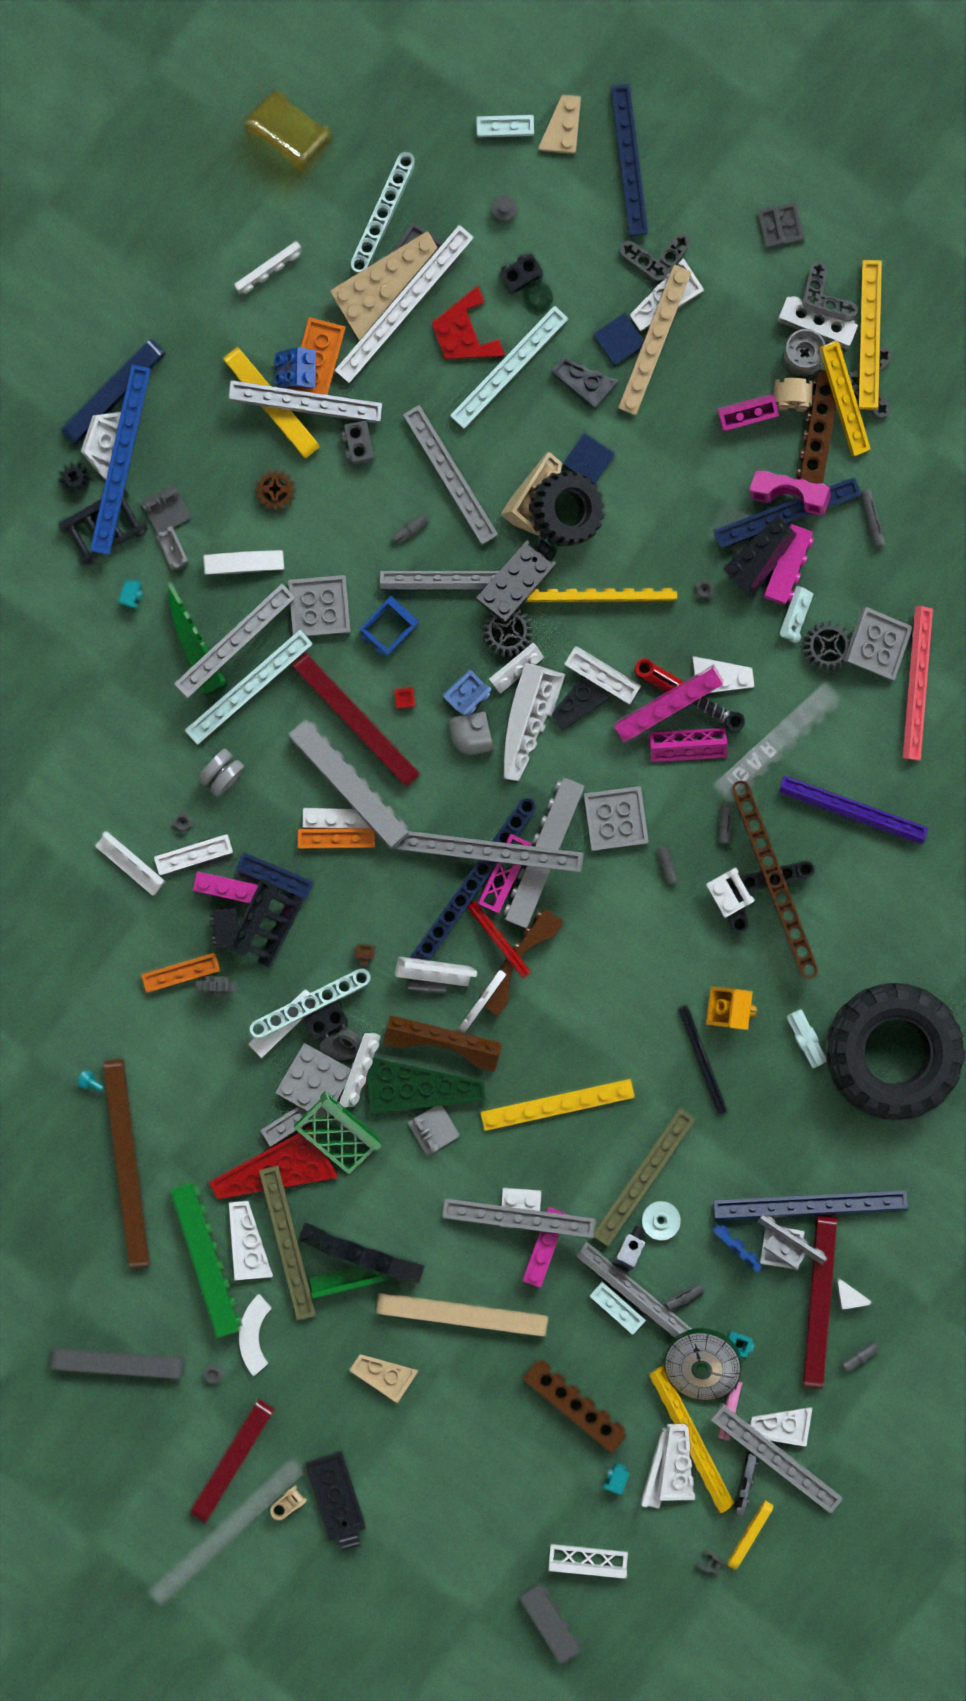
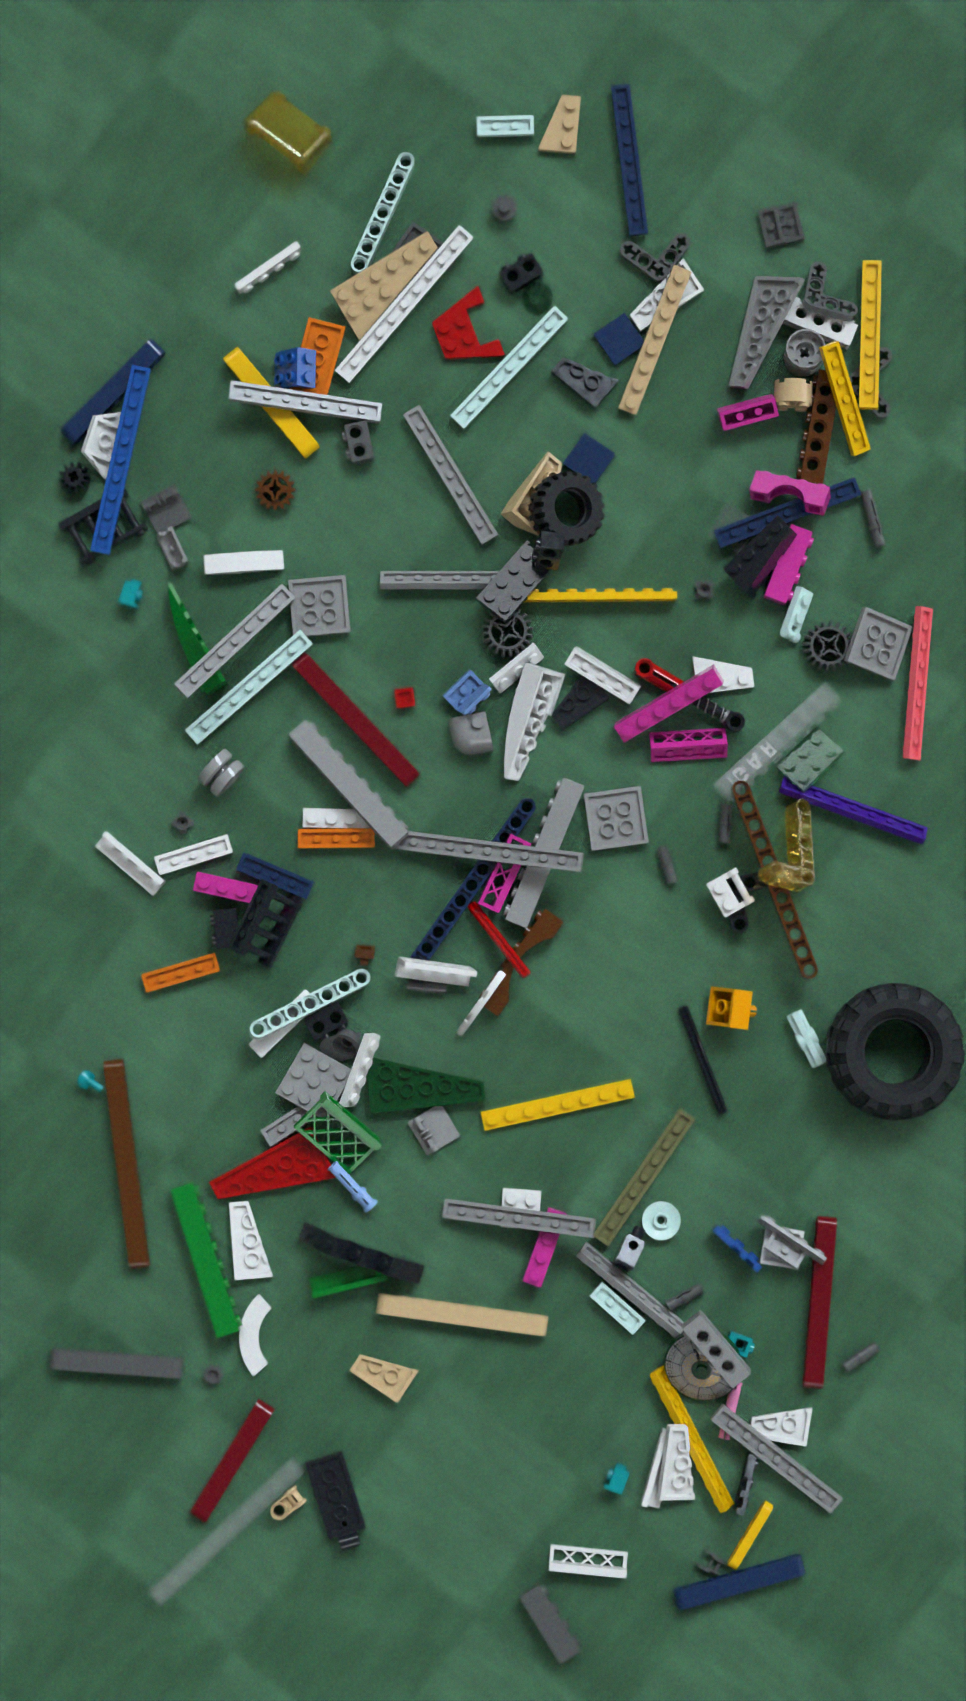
dark grey gear [195,976,237,996] -> none
olive plate [259,1165,316,1320] -> none
blue window [360,596,419,657] -> none
reddish brown arch [383,1015,502,1072] -> none
dark grey pin [393,512,430,545] -> none
reddish brown brick [522,1359,627,1453] -> none
dark blue plate [713,1190,908,1221] -> none
white slope [836,1278,871,1309] -> none
none -> light blue pin [328,1161,378,1213]
none -> black brick [532,531,564,570]
none -> dark blue beam [672,1554,806,1610]
none -> light grey brick [682,1310,751,1388]
none -> light grey wing [729,276,805,389]
none -> clear yellow beam [758,799,815,892]
none -> clear green plate [776,727,844,793]

